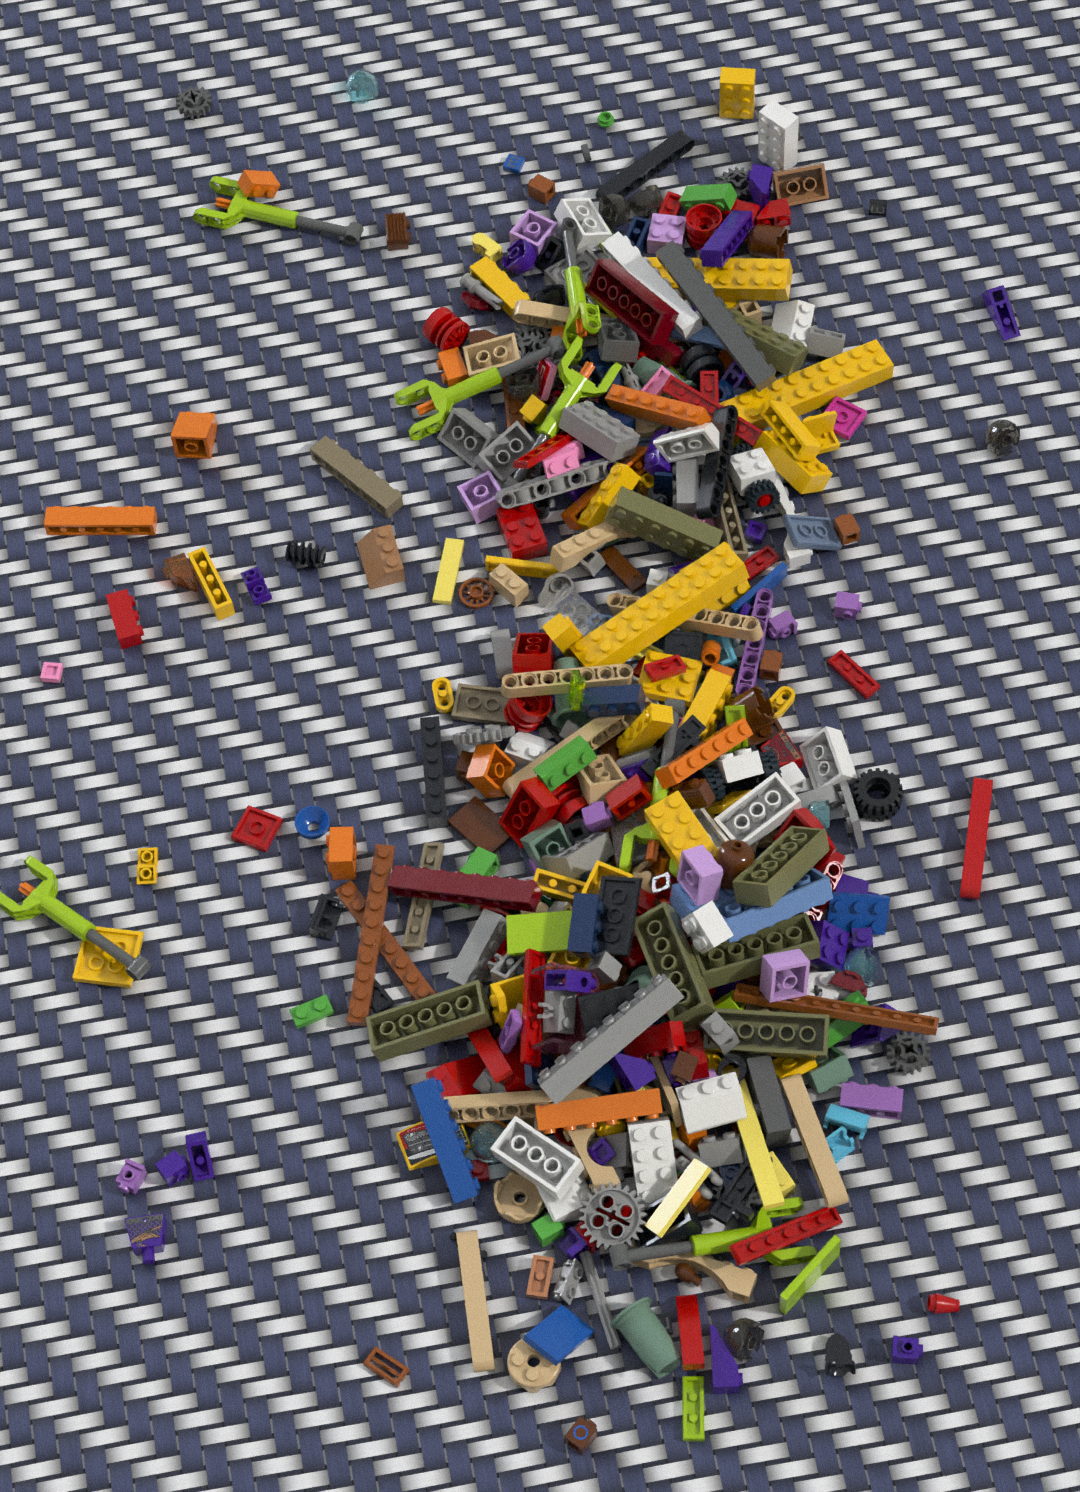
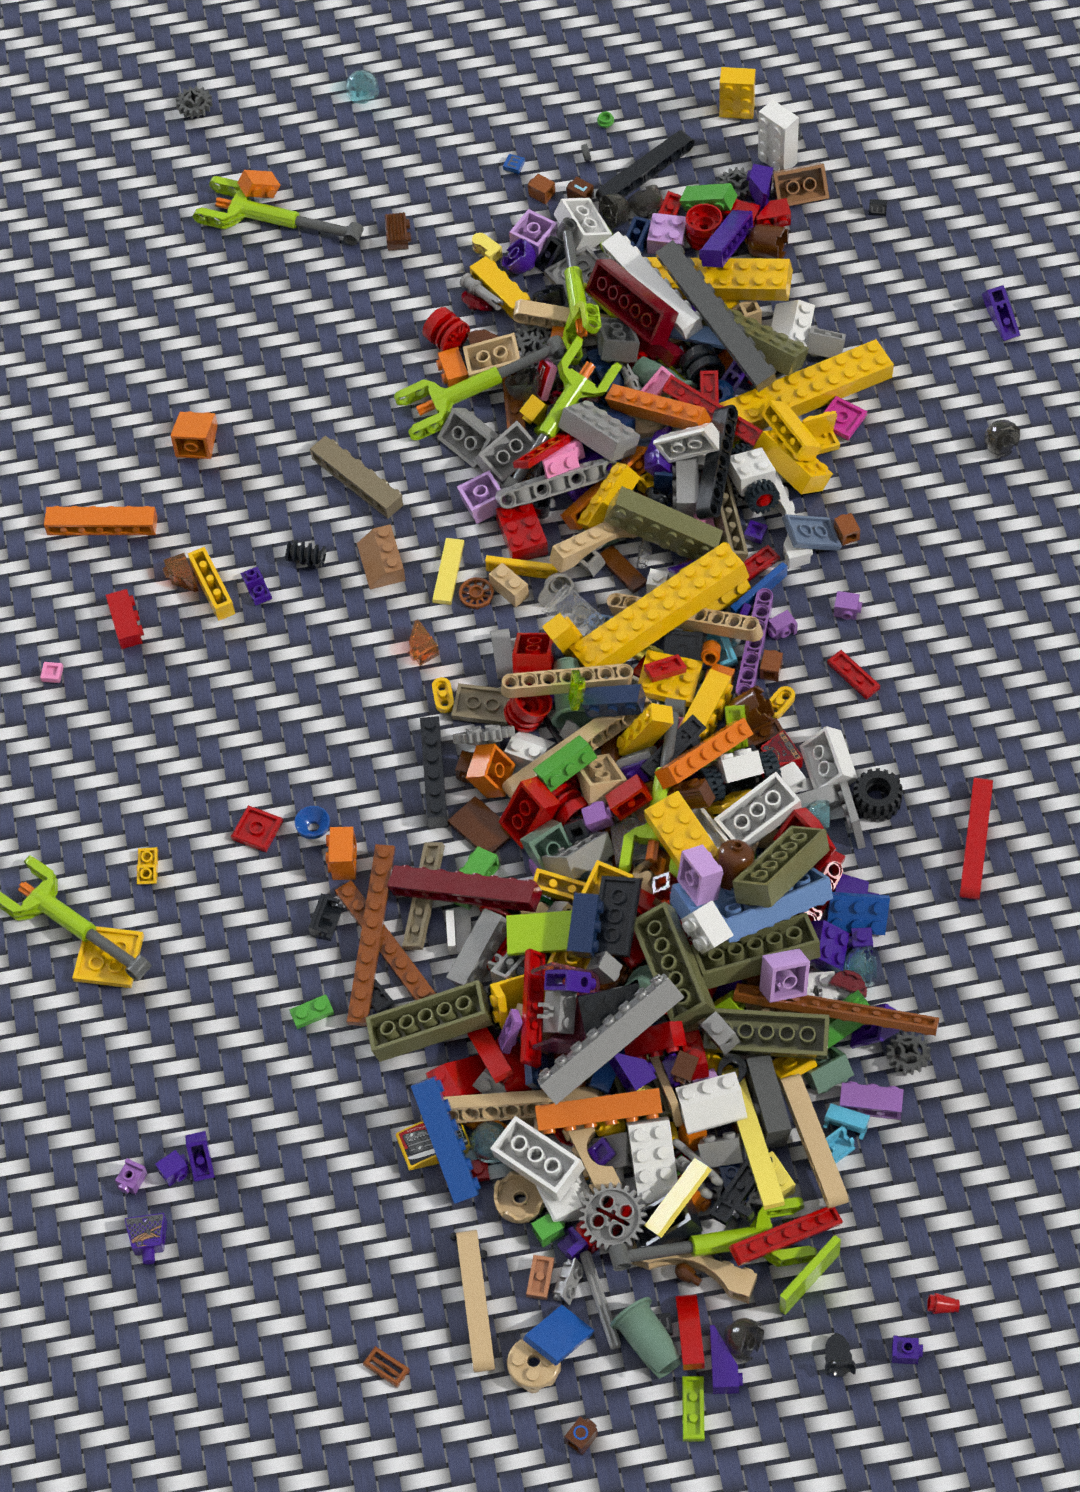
none -> clear orange slope [408,619,439,666]
none -> white panel [446,910,471,955]
none -> reddish brown brick [566,177,594,199]
none -> clear pin [636,538,653,569]

